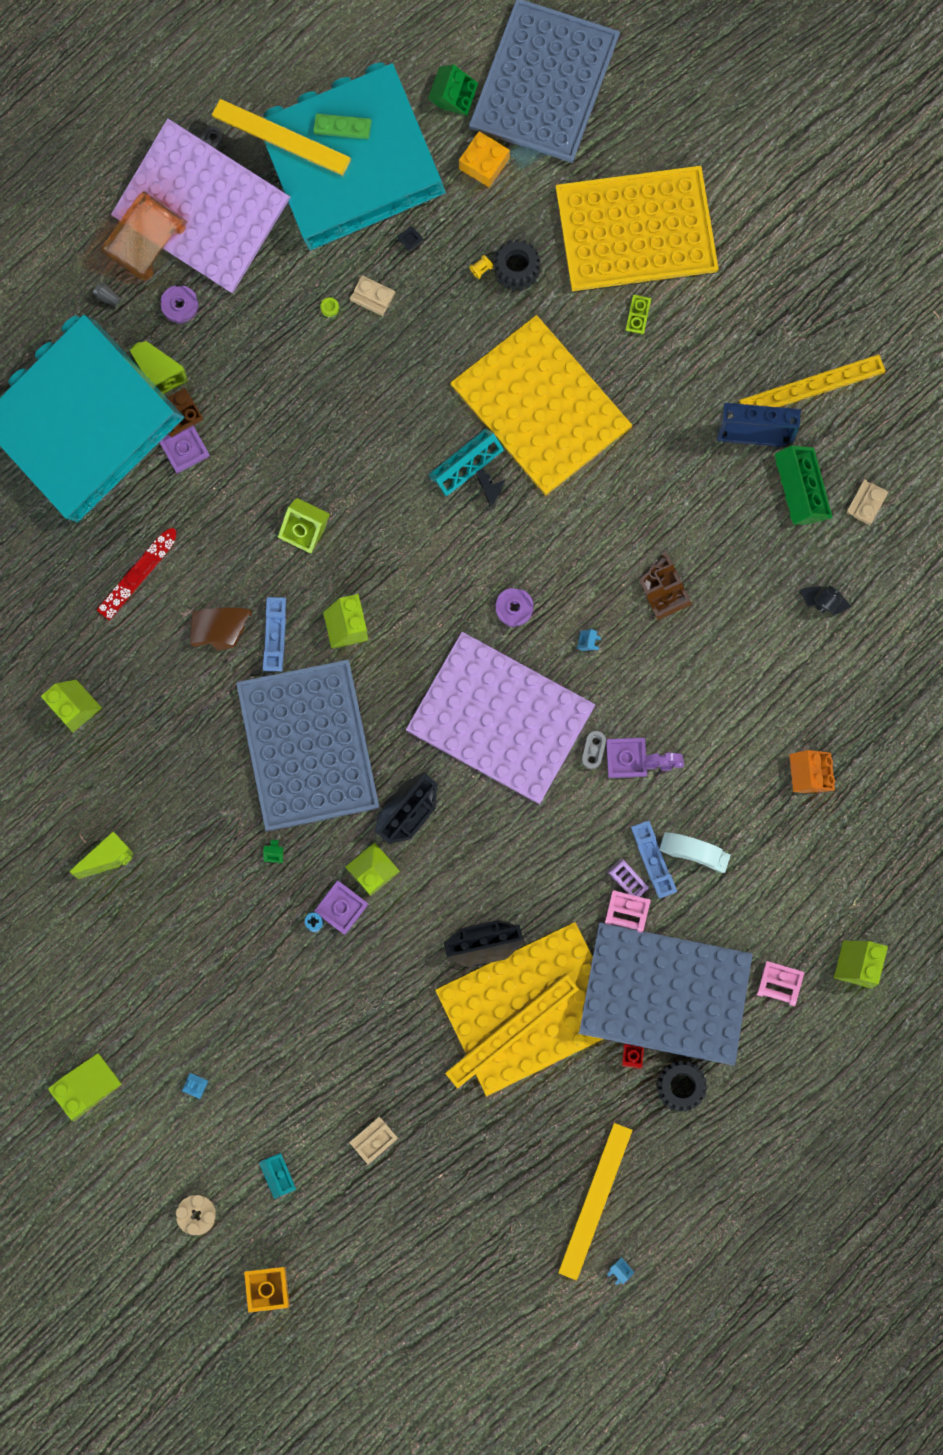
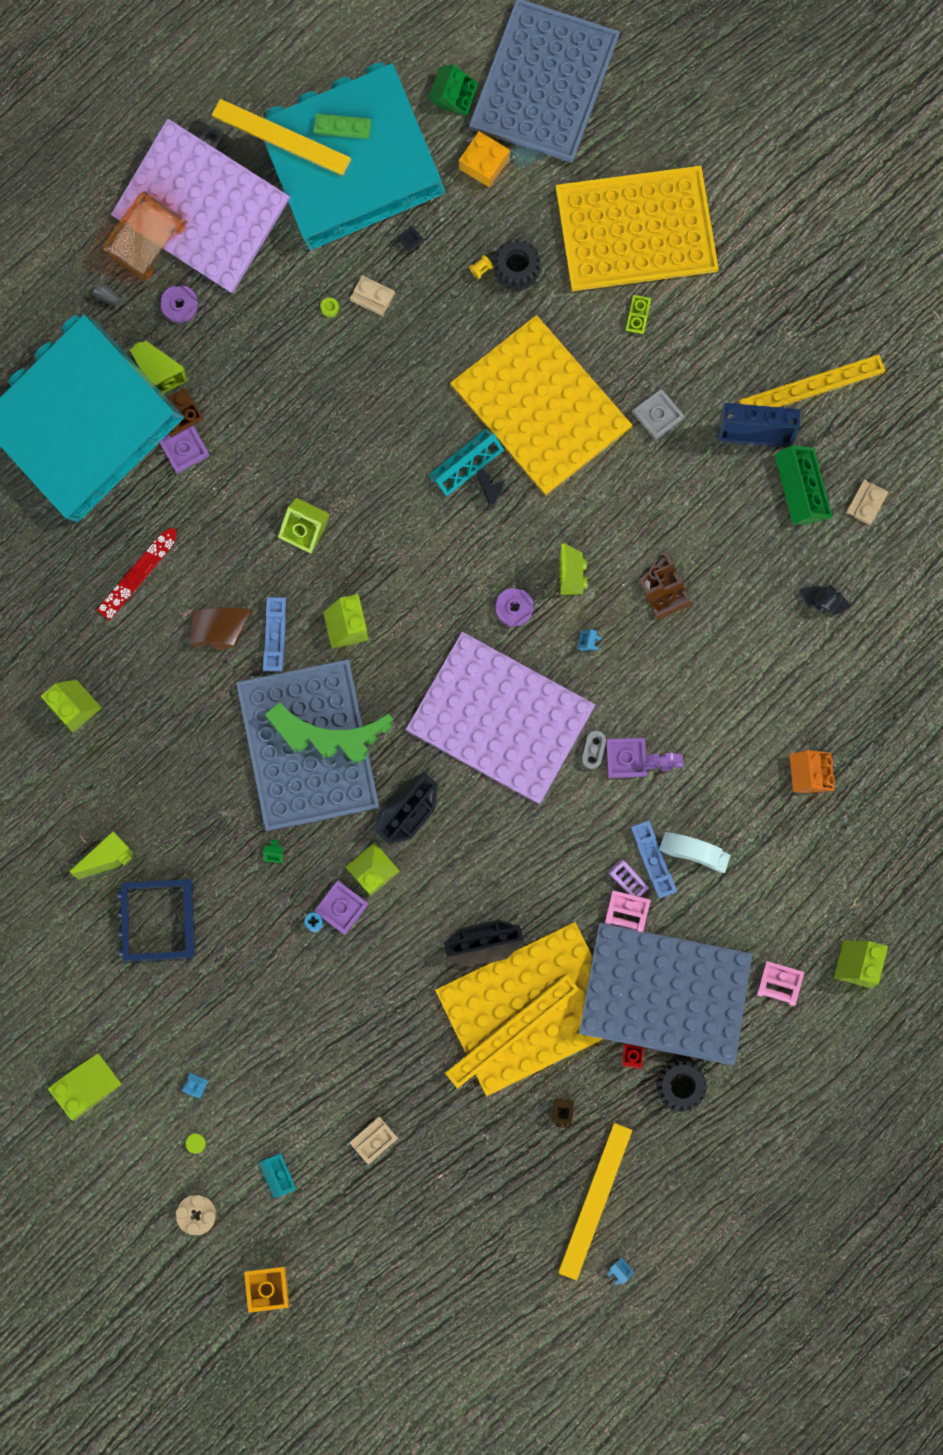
none -> dark blue window [118,879,195,962]
none -> lime tile [186,1134,206,1154]
none -> bright green arch [265,703,394,765]
none -> dark brown brick [552,1098,574,1128]
none -> lime slope [559,543,587,595]
none -> light grey plate [632,388,685,440]

